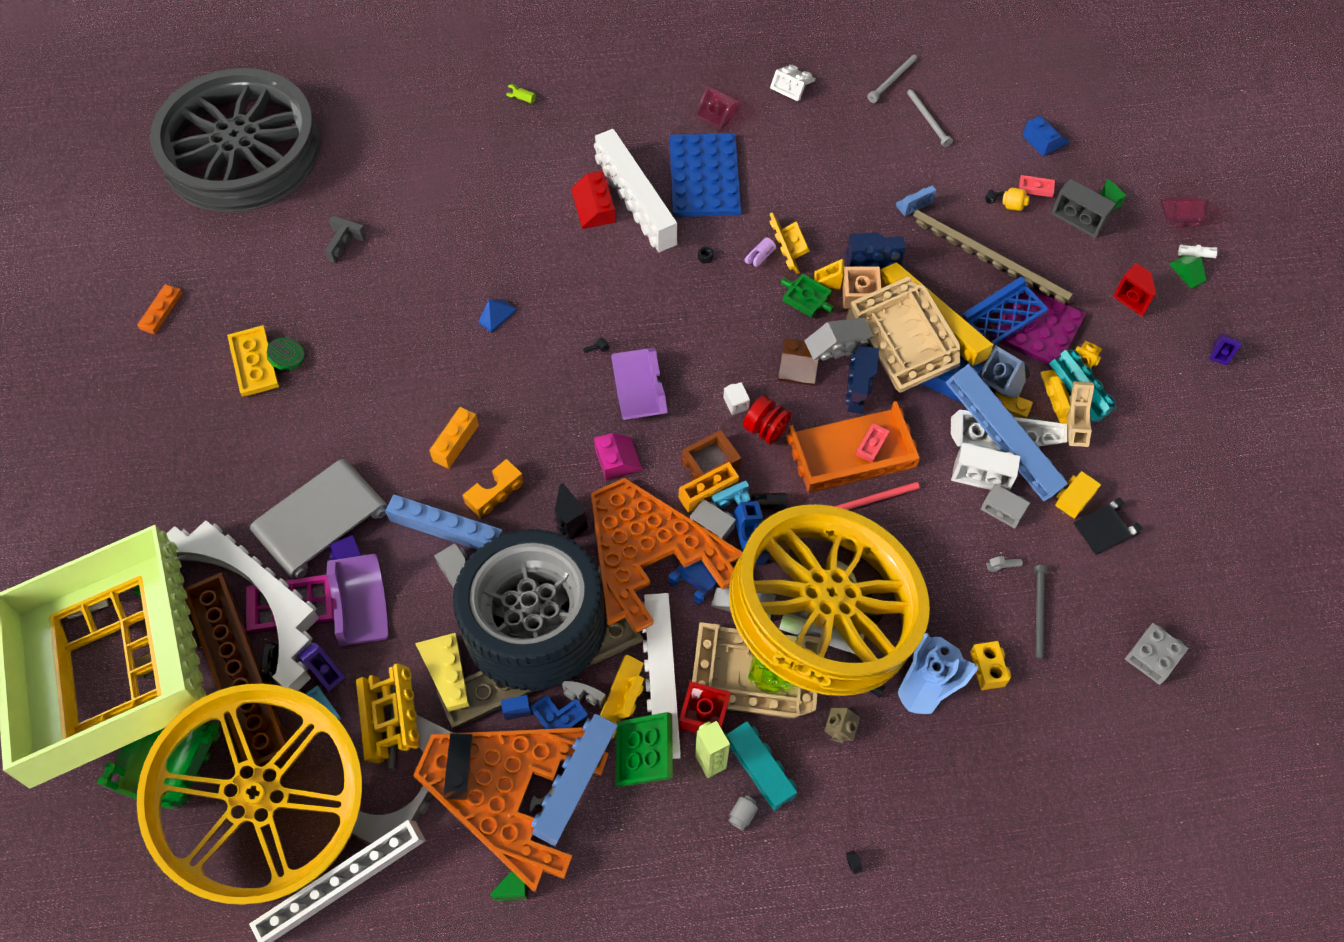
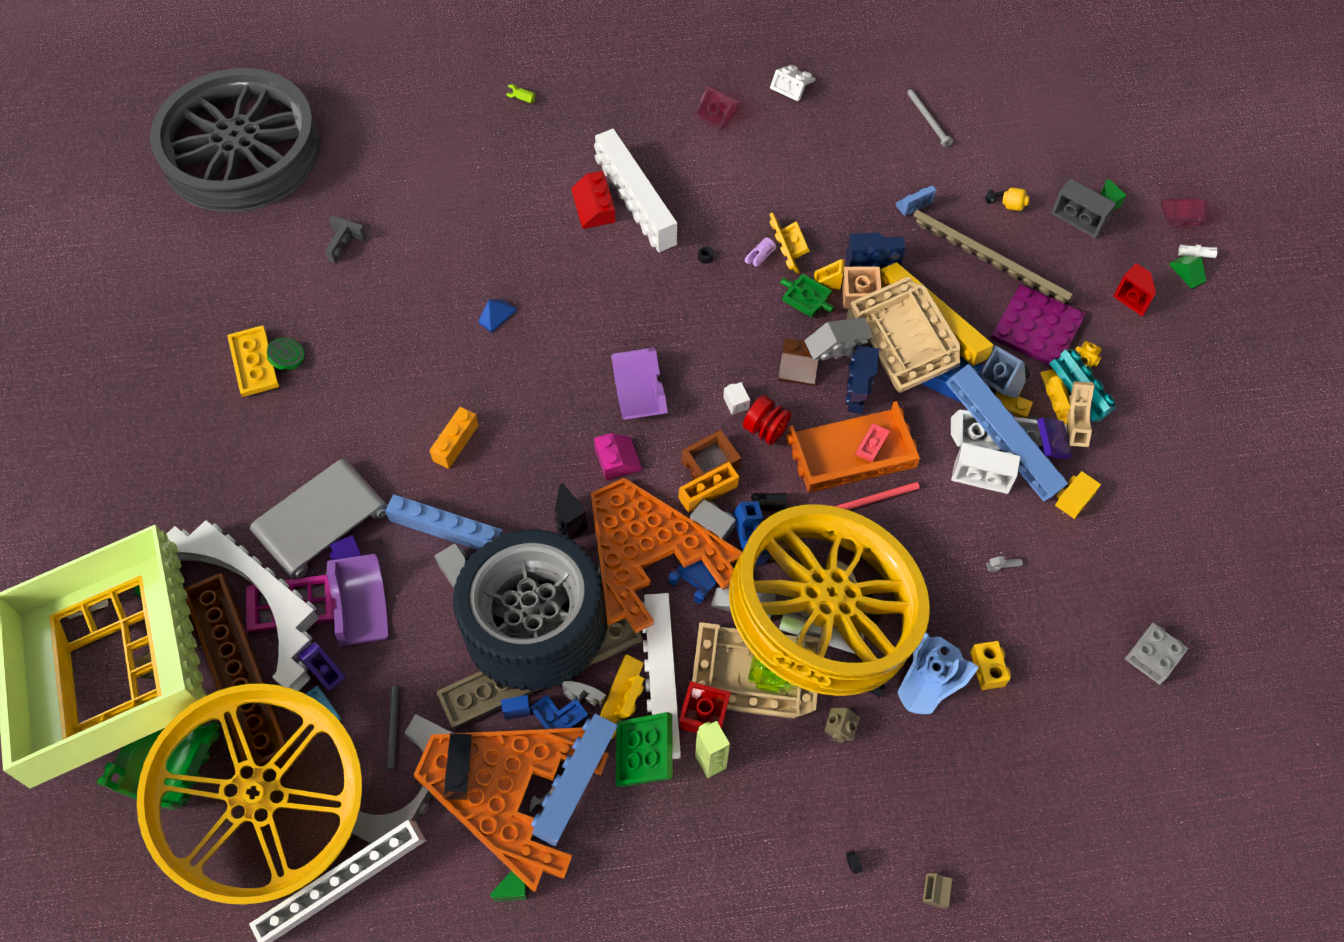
orange plate [137,284,183,334] -> none
black wheel [262,642,279,681] -> none
yellow fence [356,663,419,764] -> none
light yellow wing [415,633,469,712] -> none
light orange arch [463,459,524,518] -> none
black hand [583,338,610,353] -> none
blue plate [669,133,741,217] -> none
medium azure hinge [711,481,751,509] -> none
teal brick [726,721,797,812] -> none
light grey brick [728,795,758,830] -> none
light grey bar [867,55,917,103] -> none
blue fence [962,276,1049,347] -> none
light grey brick [980,484,1030,529] -> none
coral plate [1019,175,1055,197] -> none
blue slope [1022,115,1070,157] -> none
dark grey bar [1034,565,1048,659] -> none
black flag [1074,497,1143,555] -> none
dark purple slope [1209,333,1242,366] -> none
none -> dark tan piece [923,873,952,909]
none -> dark purple tile [1037,417,1072,459]

